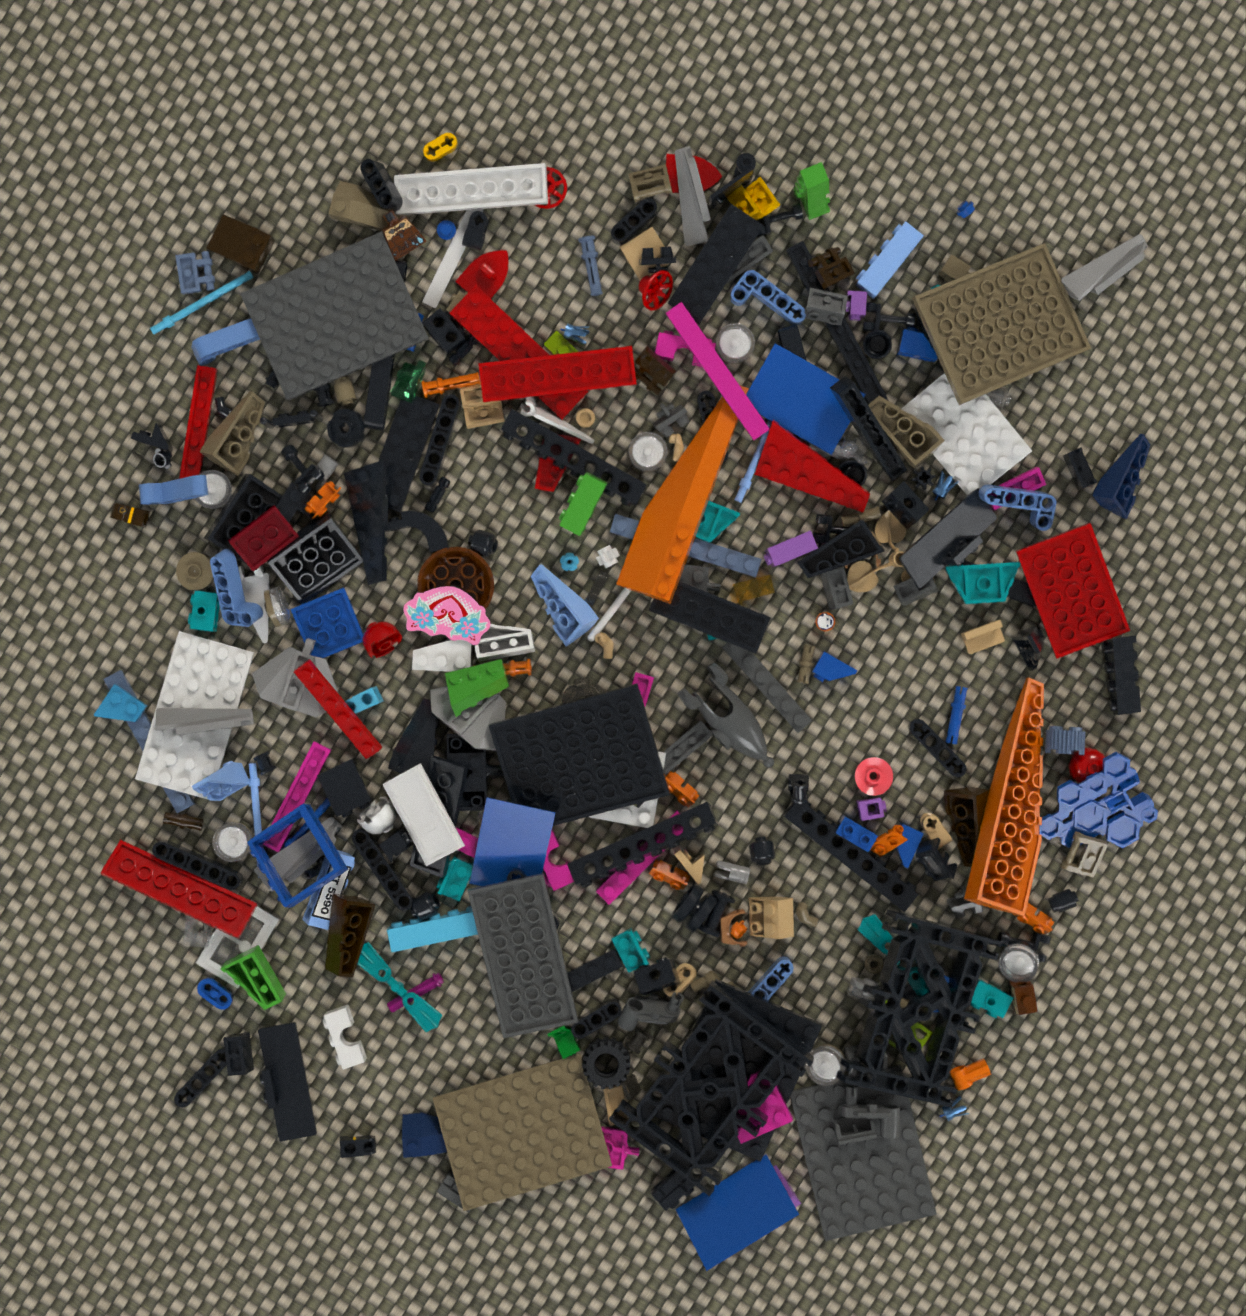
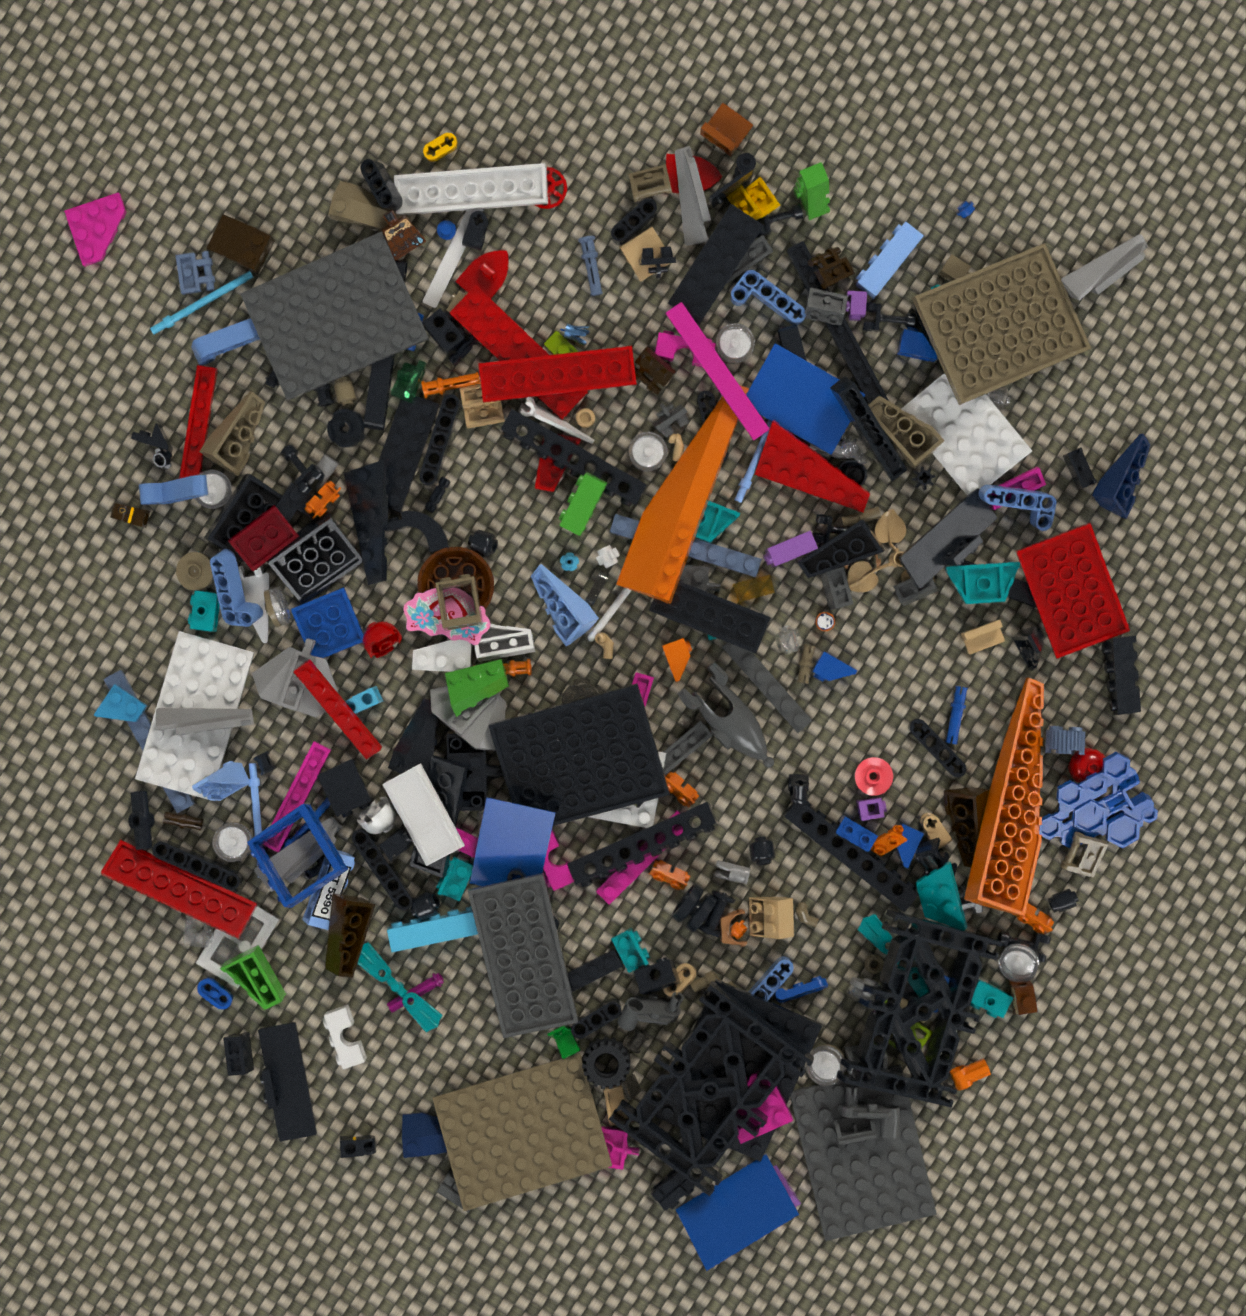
black beam [174,1047,226,1108] -> none
black arm [215,397,232,419] -> none
black plate [260,410,324,429] -> none
red wheel [639,270,673,311] -> none
tan slope [674,848,704,884] -> none
black hair [863,330,892,359] -> none
black brick [881,481,930,529] -> none
flat silver piece [932,471,959,501] -> none
flat silver piece [939,1096,970,1121] -> none
none -> dark pink plate [64,192,127,267]
none -> black piece [128,791,155,850]
none -> dark tan window [435,574,483,631]
none -> orange slope [662,638,692,682]
none -> dark orange bracket [700,103,753,157]
none -> clear head [775,625,802,655]
none -> blue plate [776,976,829,1003]
none -> teal wing [916,861,967,931]

